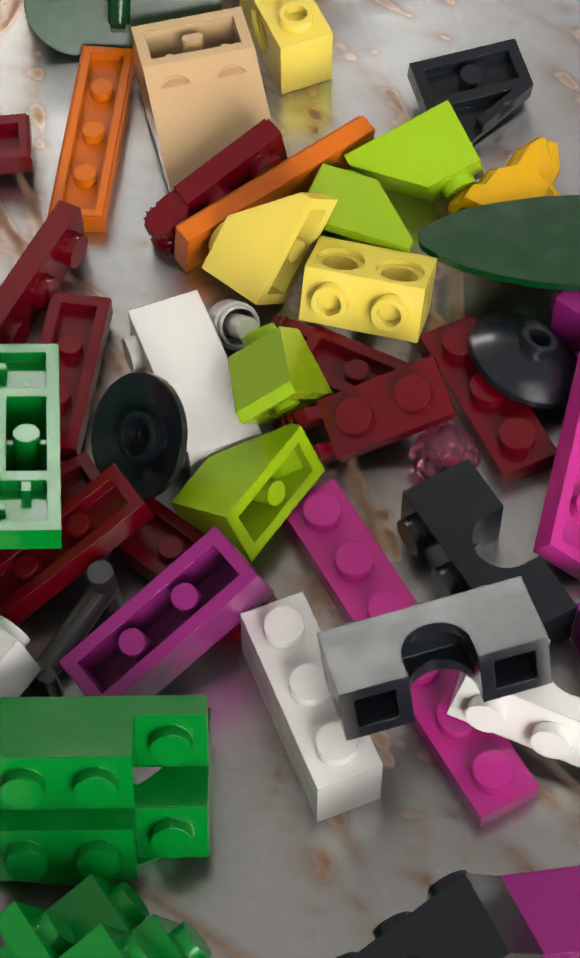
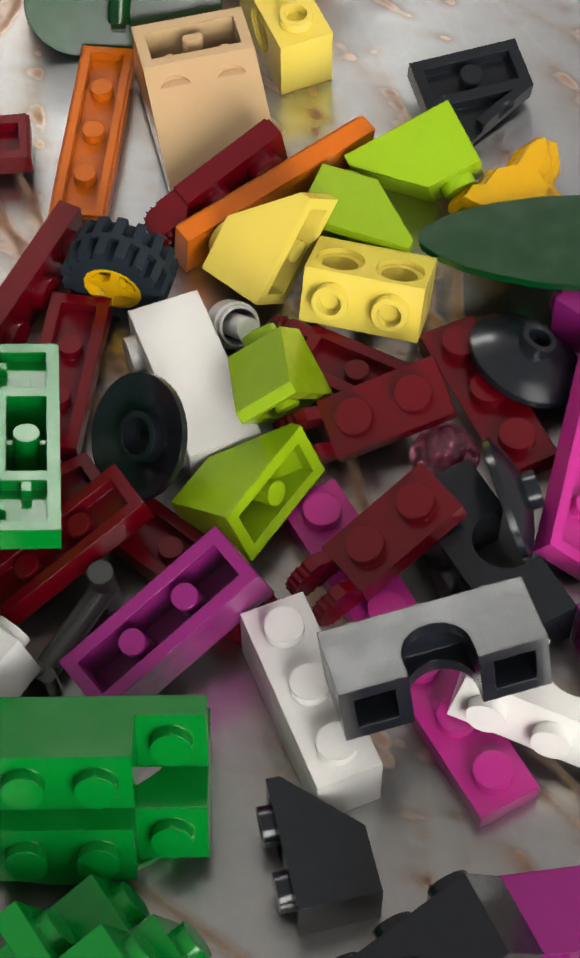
none -> black wheel [61,216,178,322]
none -> black slope [256,776,383,936]
none -> dark red hinge [285,462,467,628]
none -> black dish [481,437,546,562]

